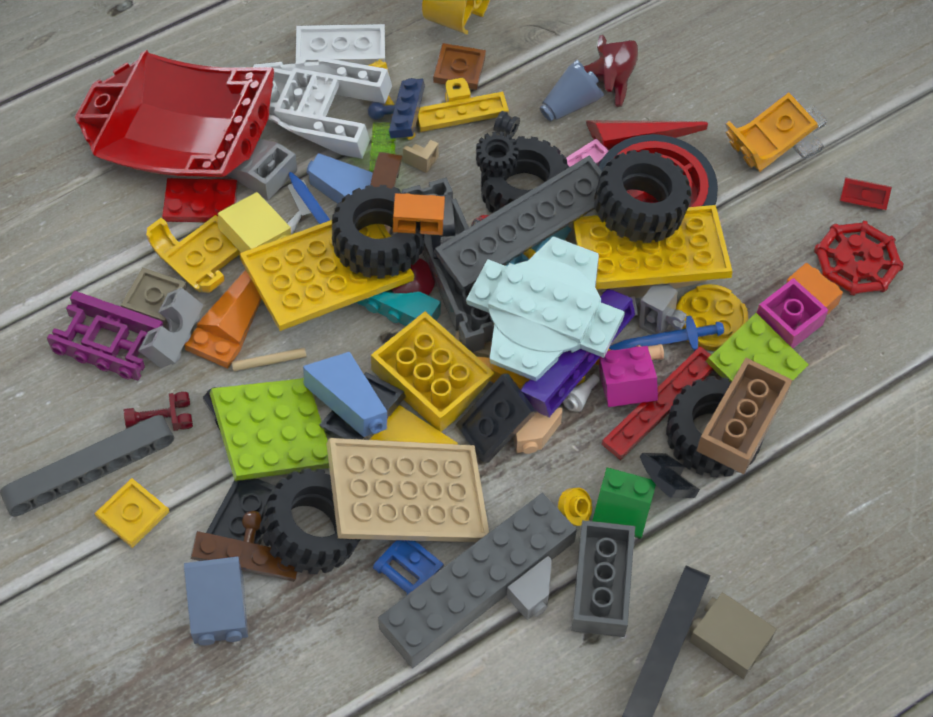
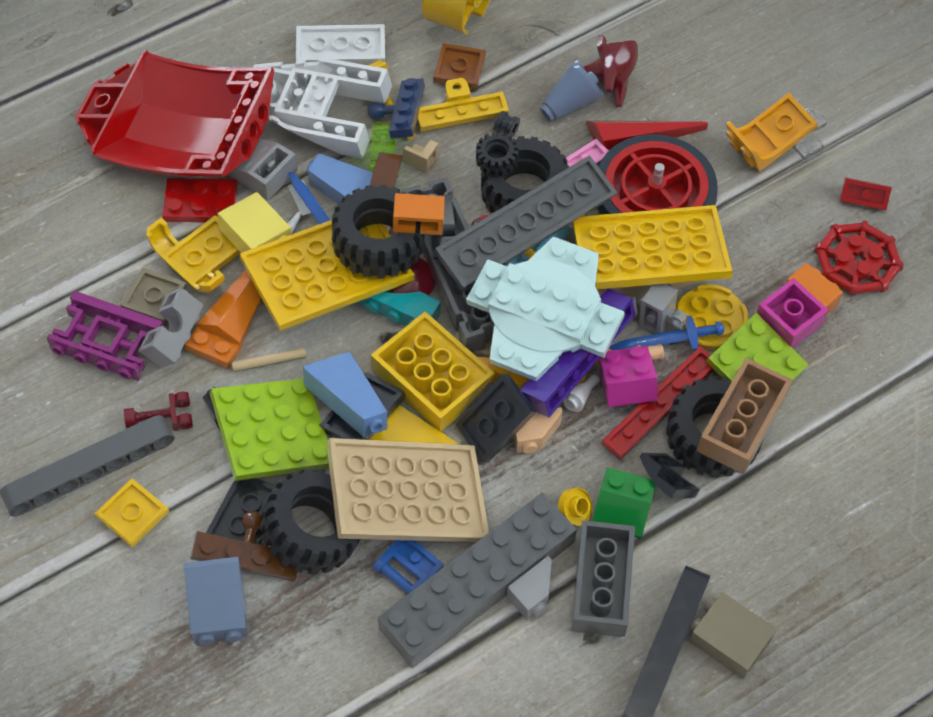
black tyre [594,150,692,243] -> none

